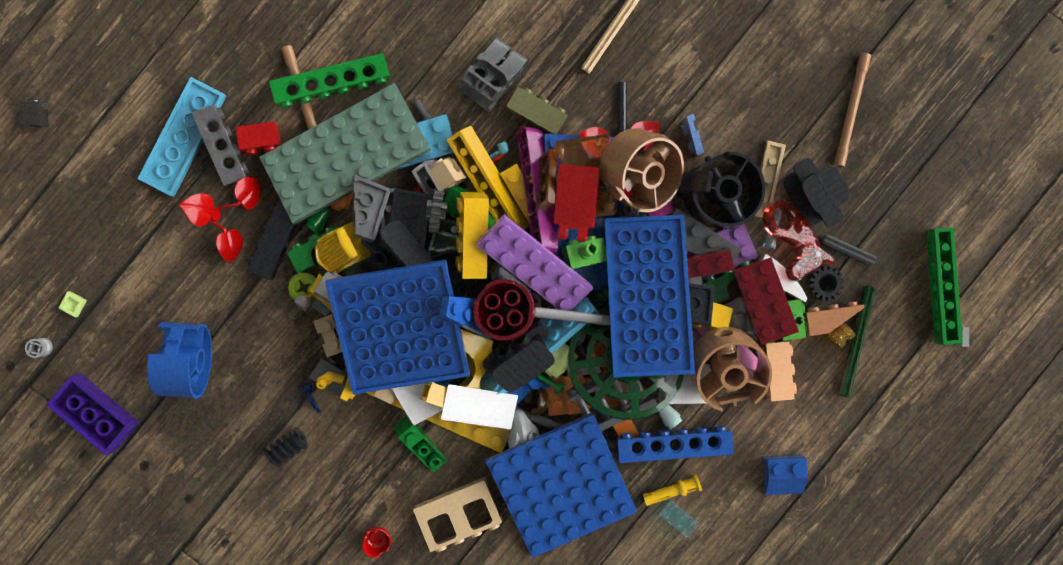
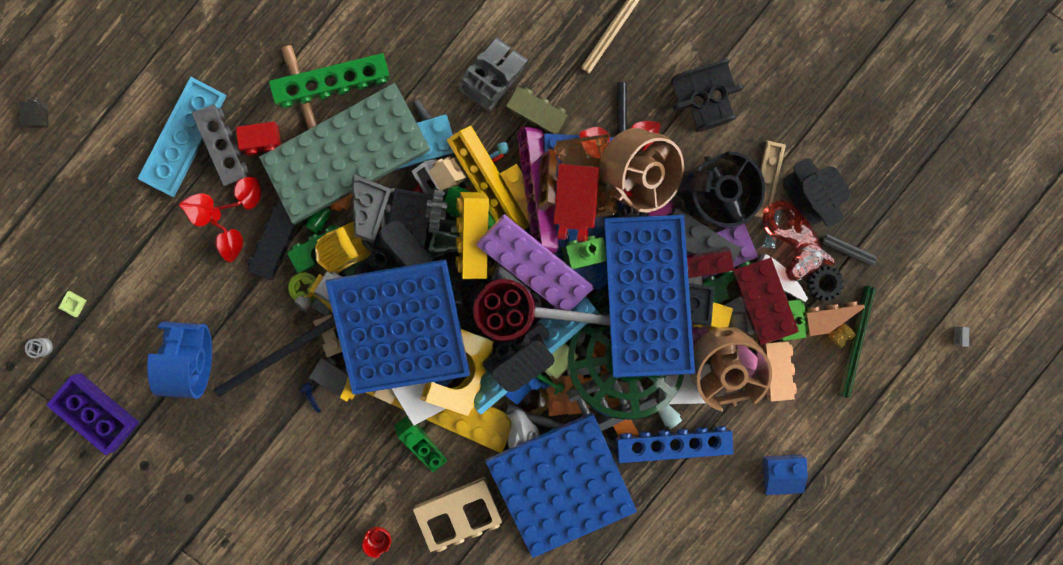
black piece [263,427,308,467] -> none
yellow arm [316,371,346,390] -> none
blue wing [440,296,492,339] -> none
white sticker [441,385,518,429] -> none
yellow pin [643,474,702,506] -> none
clear light blue plate [658,498,700,538] -> none
medium blue wing [680,114,704,158] -> none
medium nougat piece [833,53,871,167] -> none
green brick [926,227,963,345] -> none
none -> black piece [214,316,336,397]
none -> black piece [670,59,744,132]

